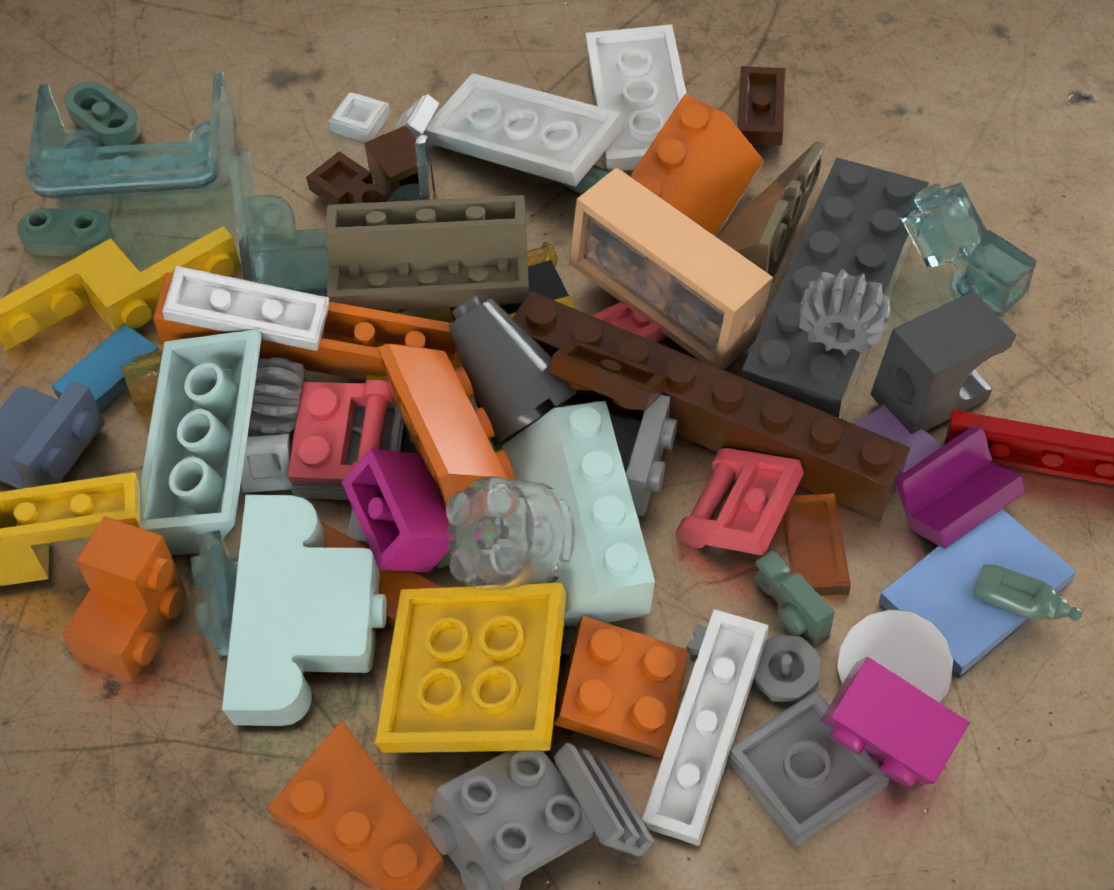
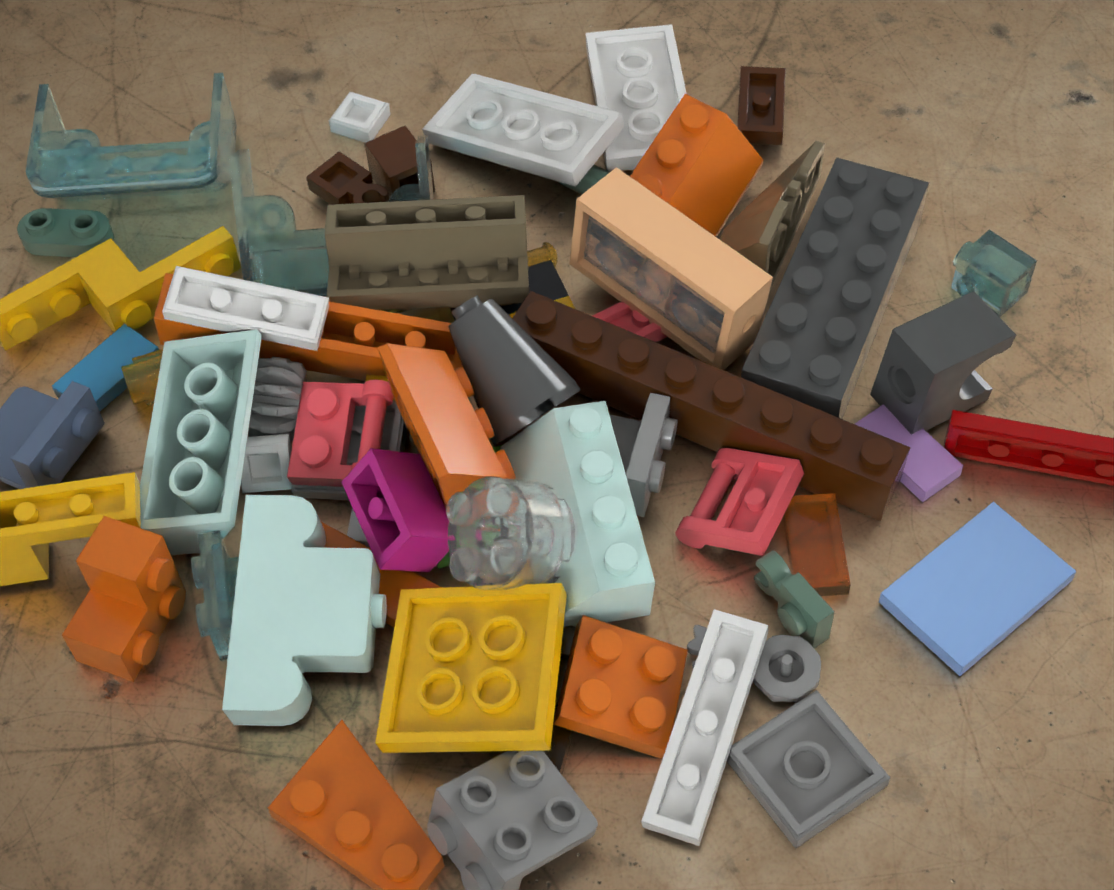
sand green plate [64,82,141,147] -> none
white tile [393,94,439,139] -> none
reddish brown plate [549,338,669,411] -> none
light grey tile [553,743,655,857] -> none
light grey gear [799,268,891,356] -> none
dark pink brick [820,657,970,788] -> none
white tile [837,609,953,702] -> none
magenta panel [896,426,1026,549] -> none
clear light blue brick [901,182,988,268] -> none
sand green piece [973,564,1082,621] -> none

